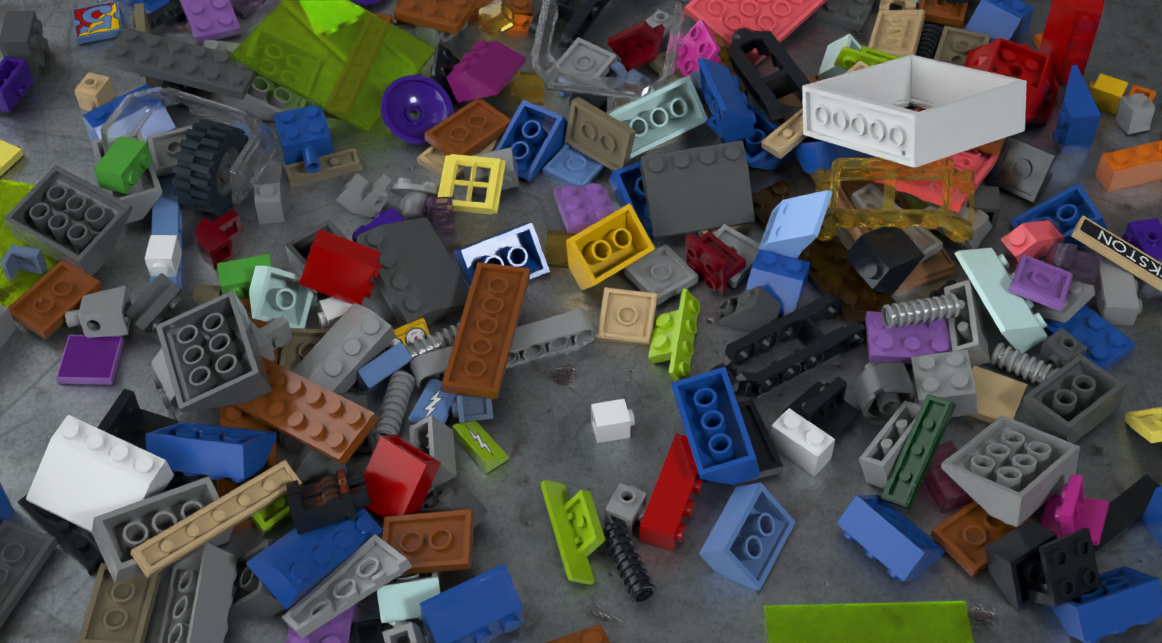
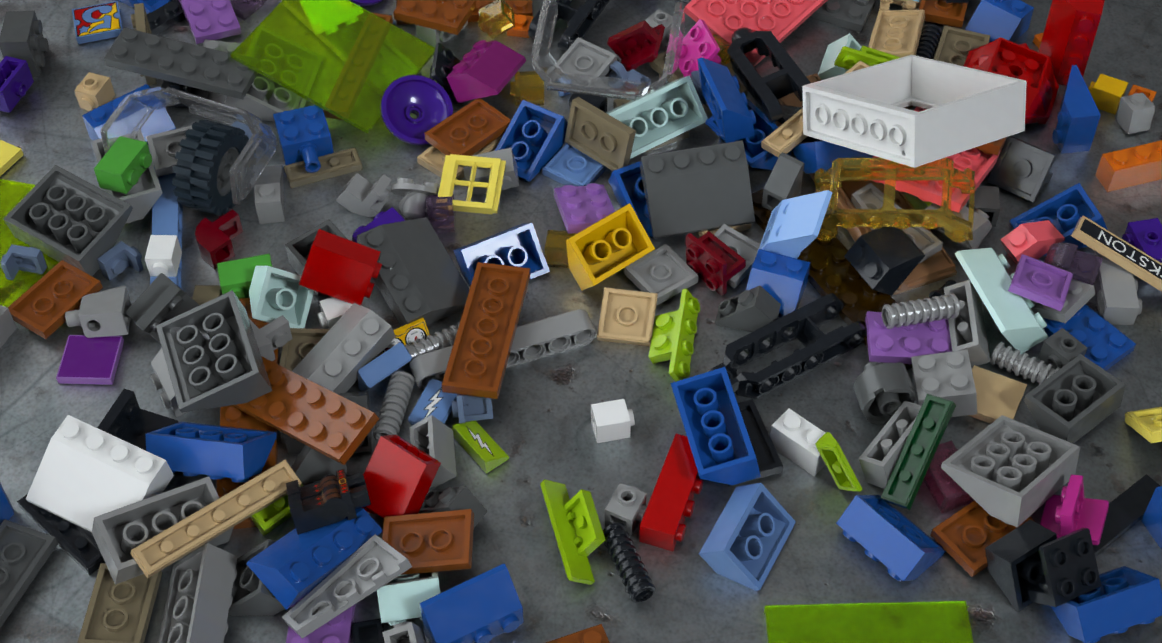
black bracket [782,376,860,439] -> none
none -> sand blue bracket [97,241,144,281]
none -> dark grey slope [762,152,804,211]
none -> lime slope [815,432,863,492]

